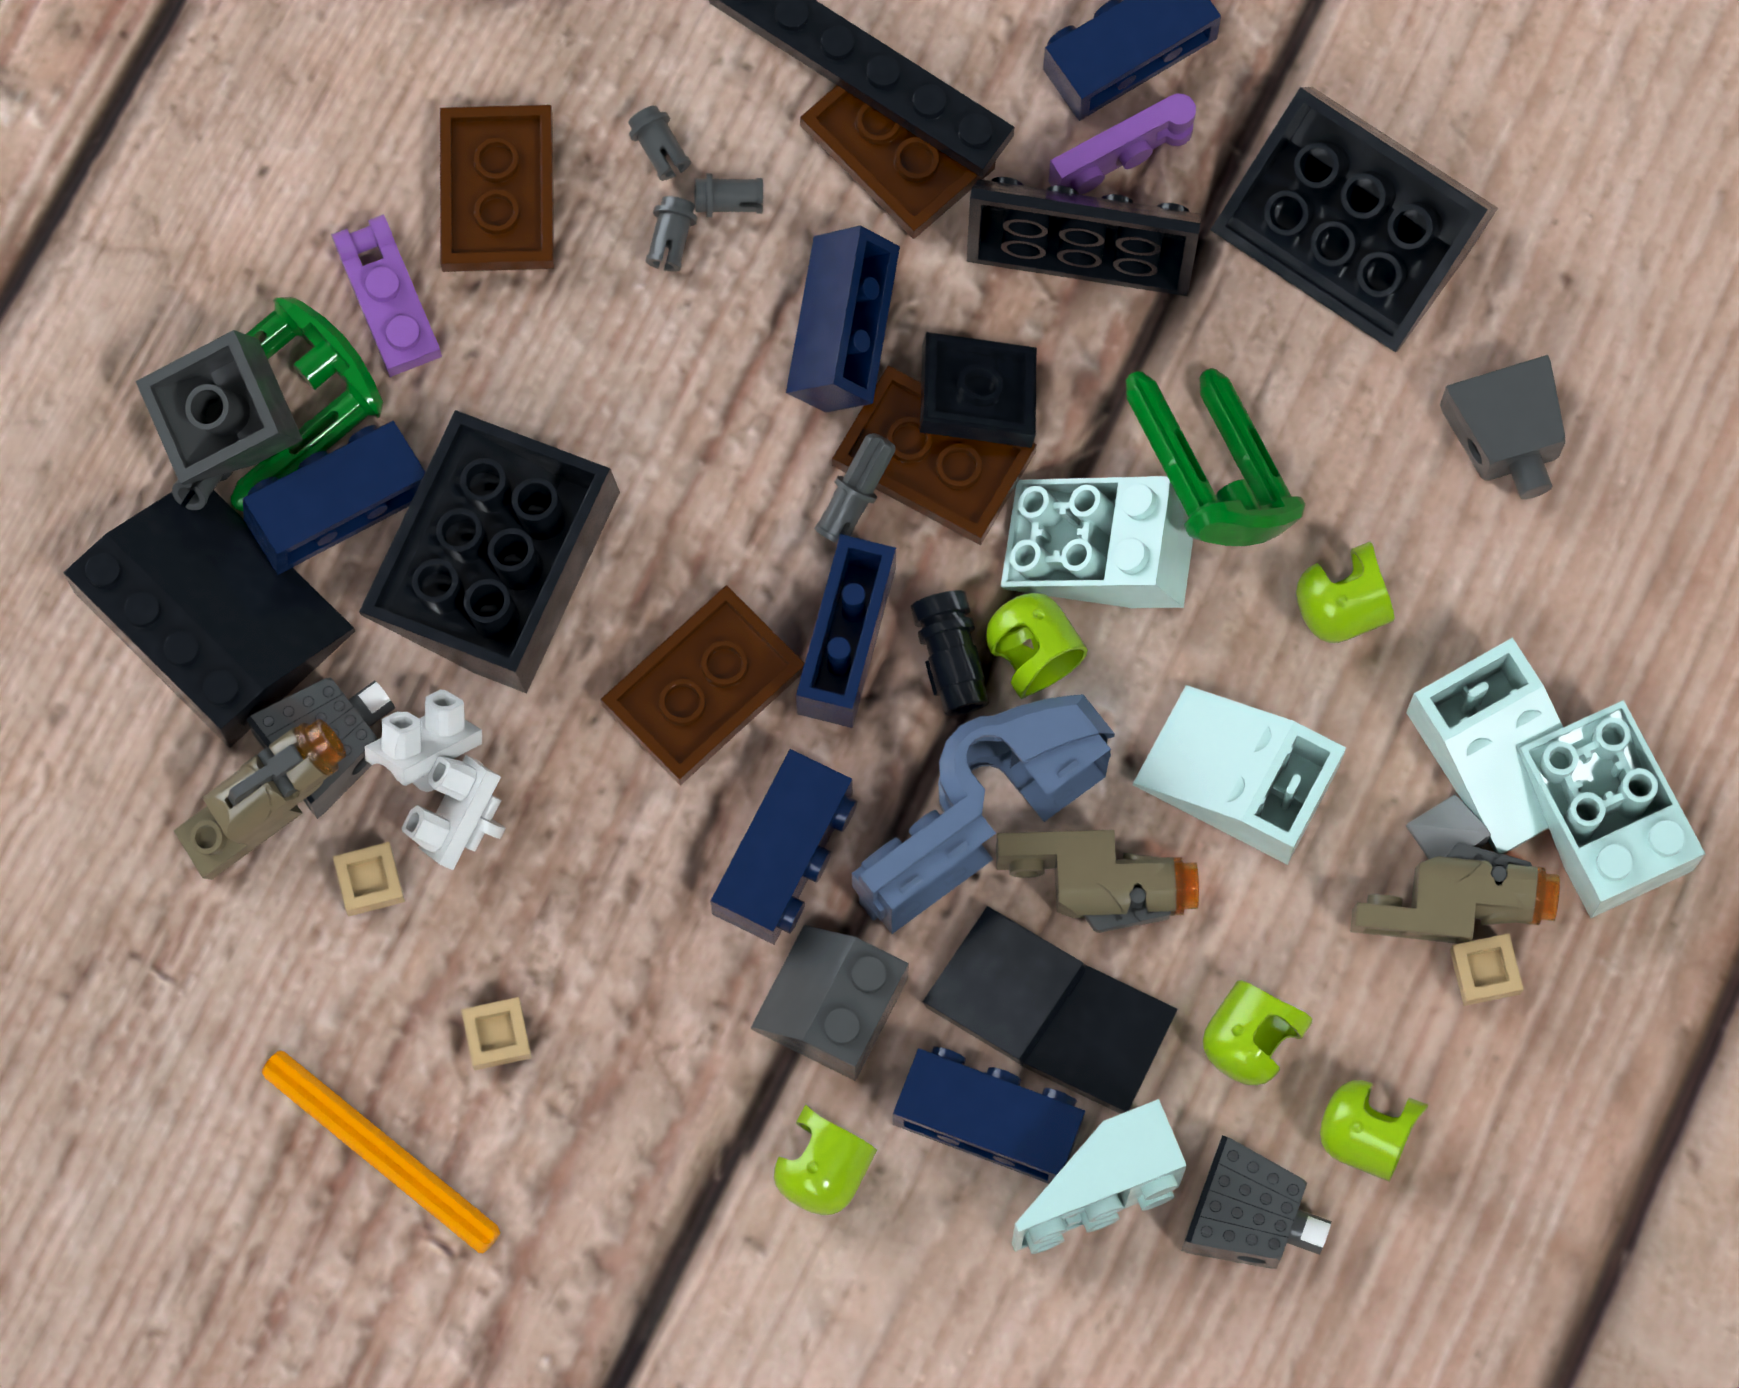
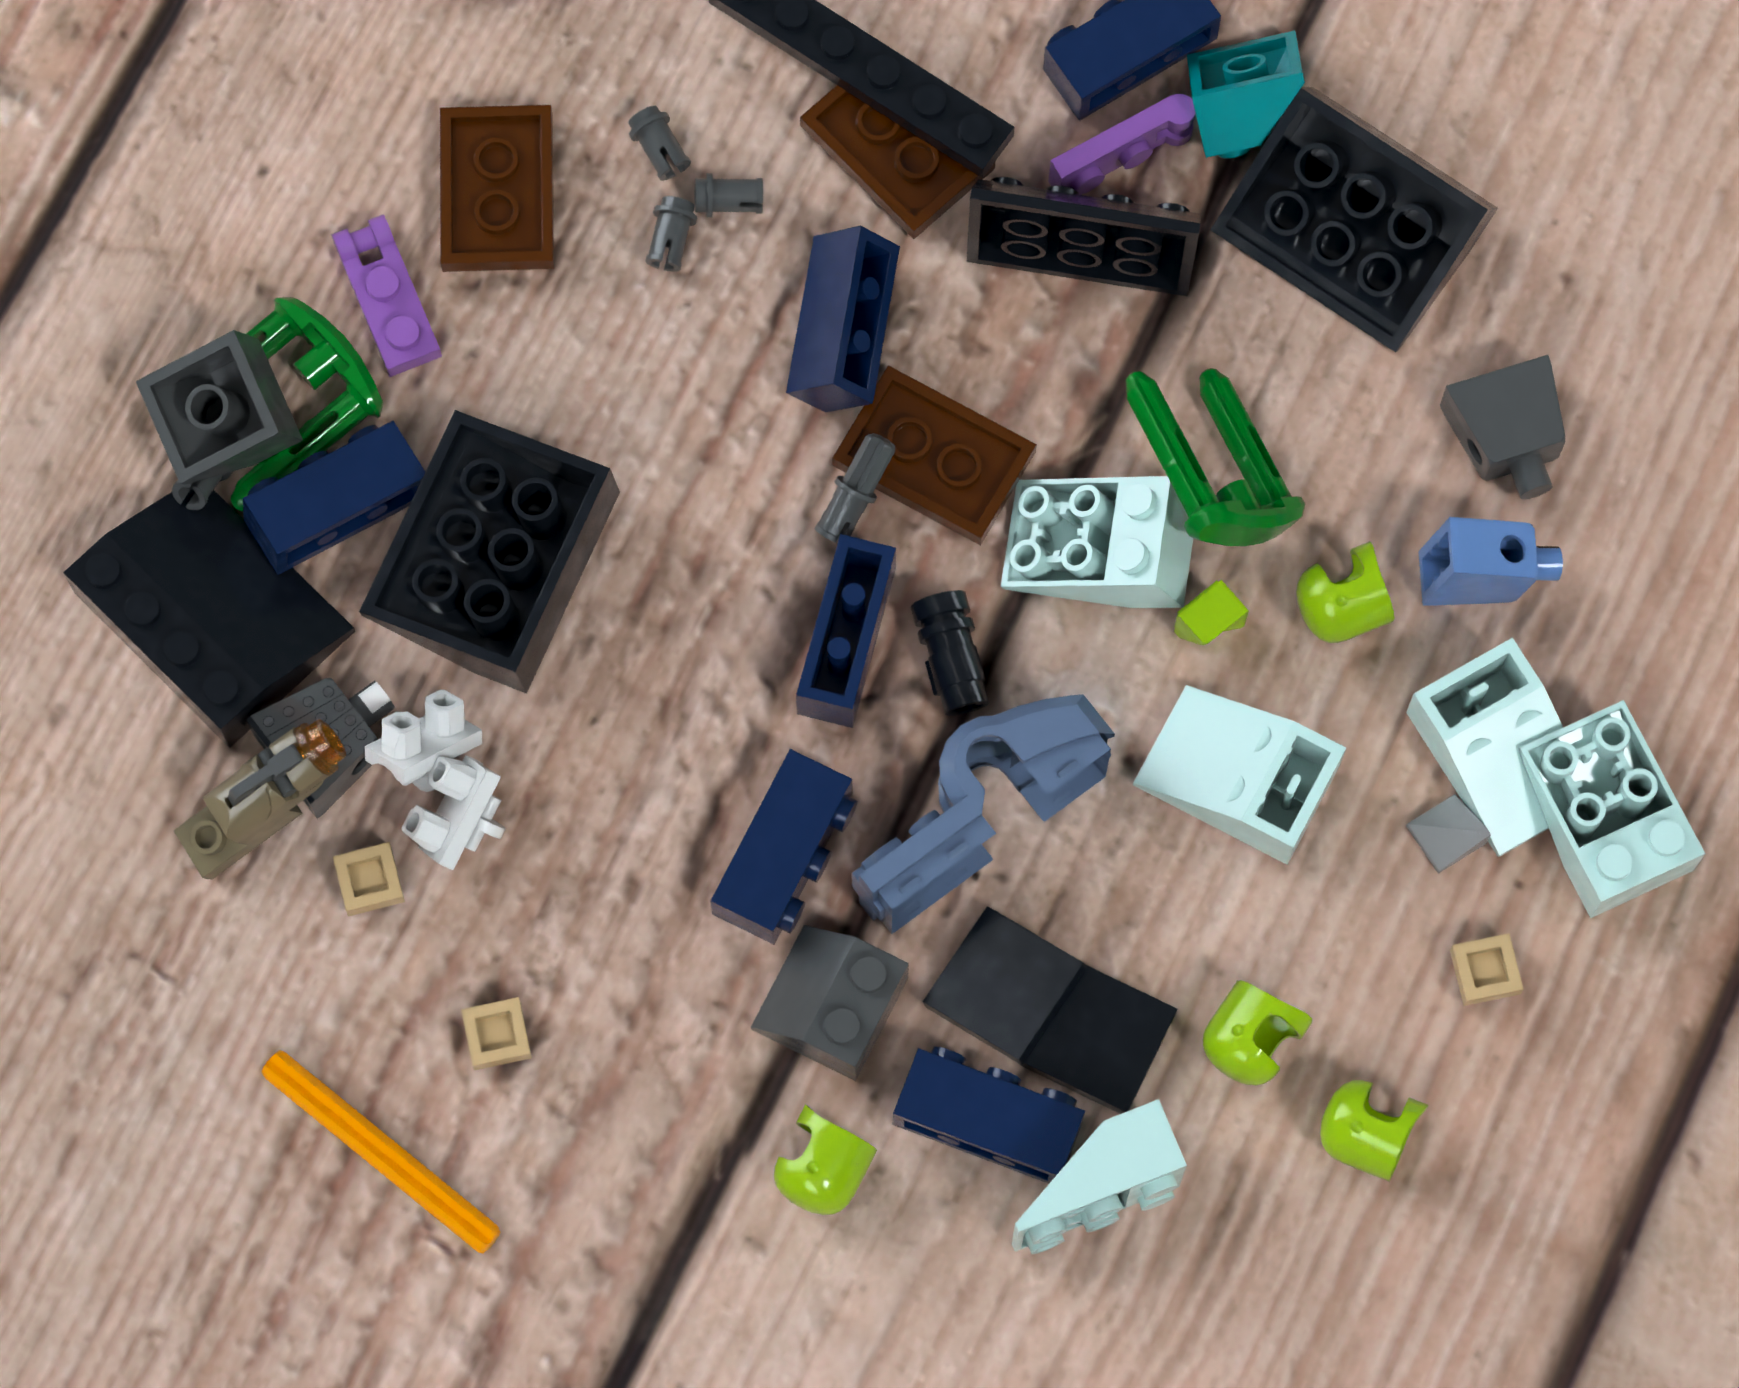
reddish brown plate [600,585,805,786] -> none
black tile [920,332,1037,448] -> none
lime helmet [986,593,1088,699] -> none
dark tan plate [996,830,1199,933] -> none
dark grey torso [1181,1135,1332,1269] -> none
dark tan plate [1350,843,1560,944] -> none
none -> lime slope [1174,580,1249,645]
none -> teal slope [1187,30,1305,158]
none -> medium blue torso [1418,517,1563,606]

